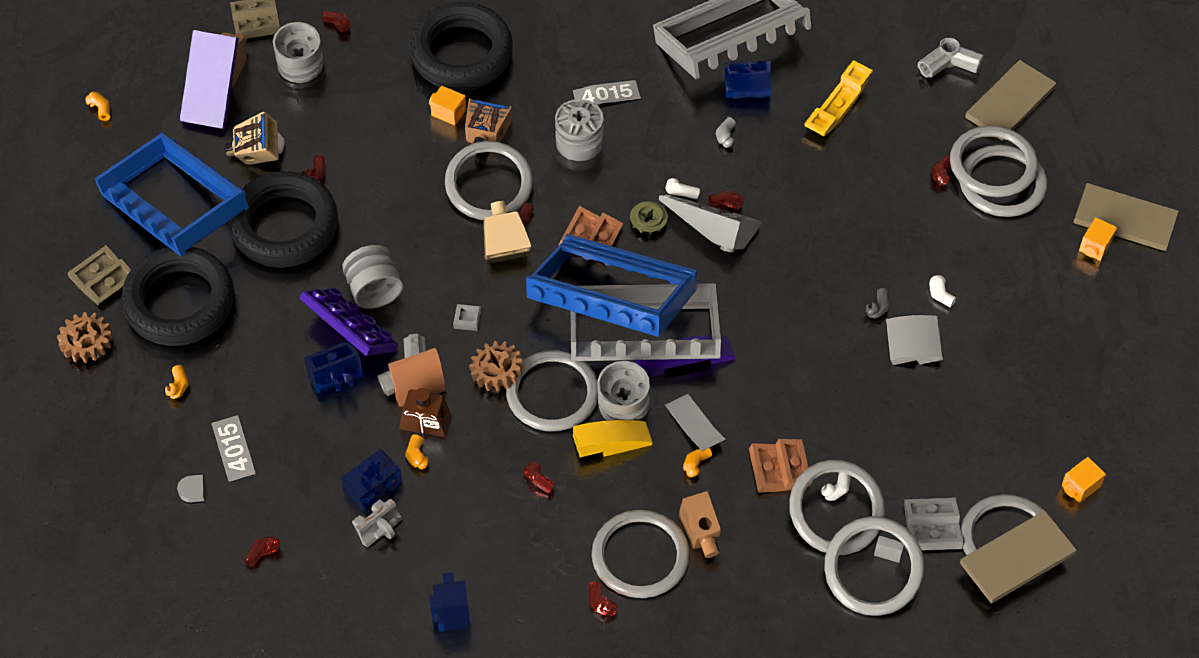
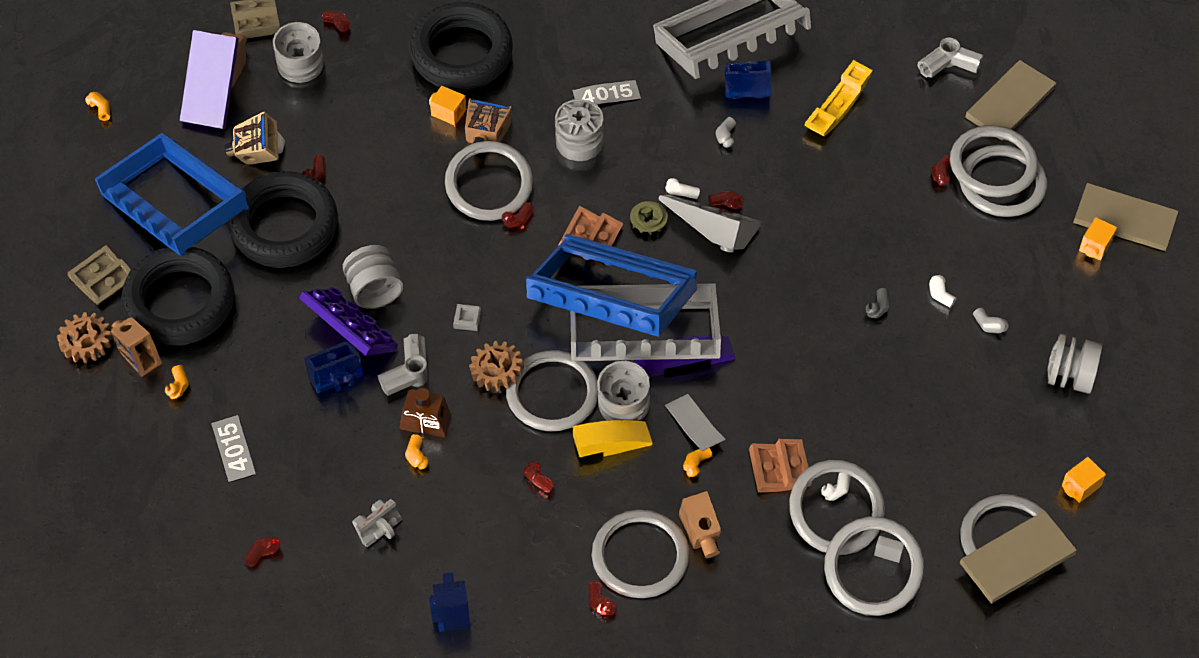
light grey tile [177,475,204,502] -> none
clear blue brick [341,449,402,510] -> none
nougat slope [388,348,446,407] -> none
tan torso [484,201,531,260] -> none
light grey slope [886,315,943,365] -> none
light grey slope [904,498,963,550] -> none
none -> medium nougat torso [111,317,162,377]
none -> light grey arm [973,308,1009,333]
none -> light grey wheel [1047,334,1102,394]

